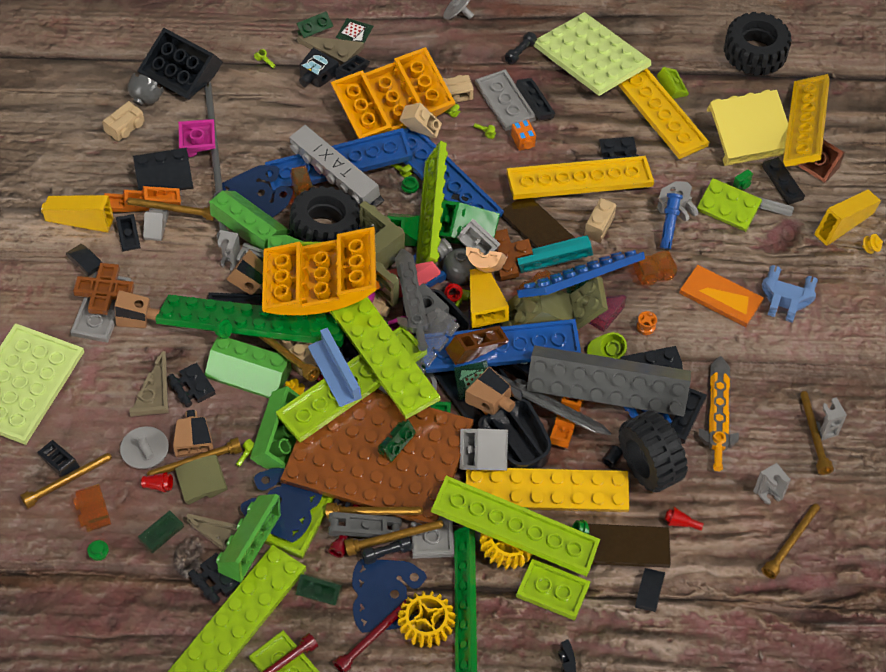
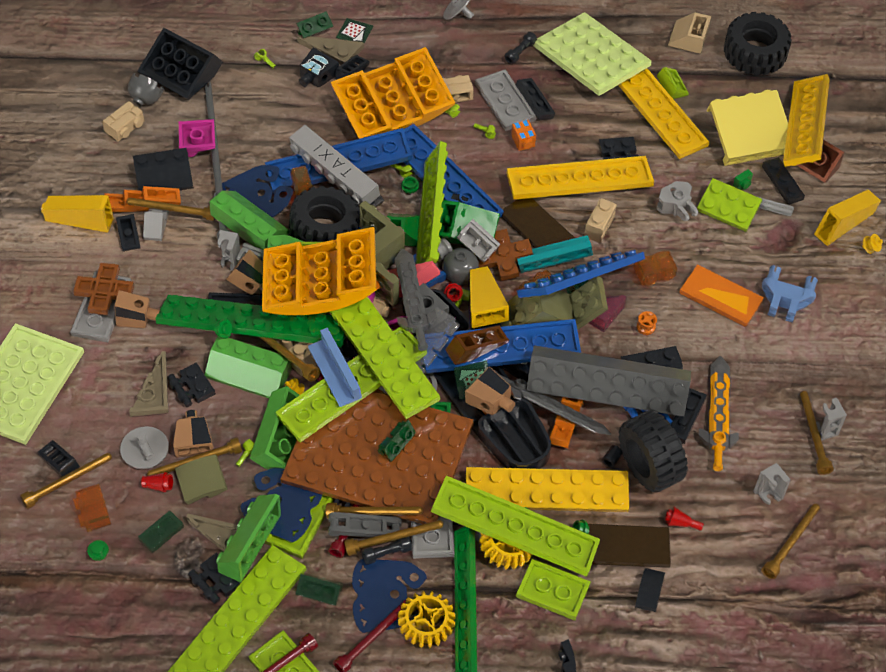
black slope [66,244,102,276] -> none
tan slope [400,103,442,138] -> none
light grey slope [460,429,508,470] -> none
light nougat cylinder [466,247,507,273] -> none
lime cap [587,332,627,359] -> none
blue pin [659,193,683,250] -> none
none -> tan slope [668,12,711,54]

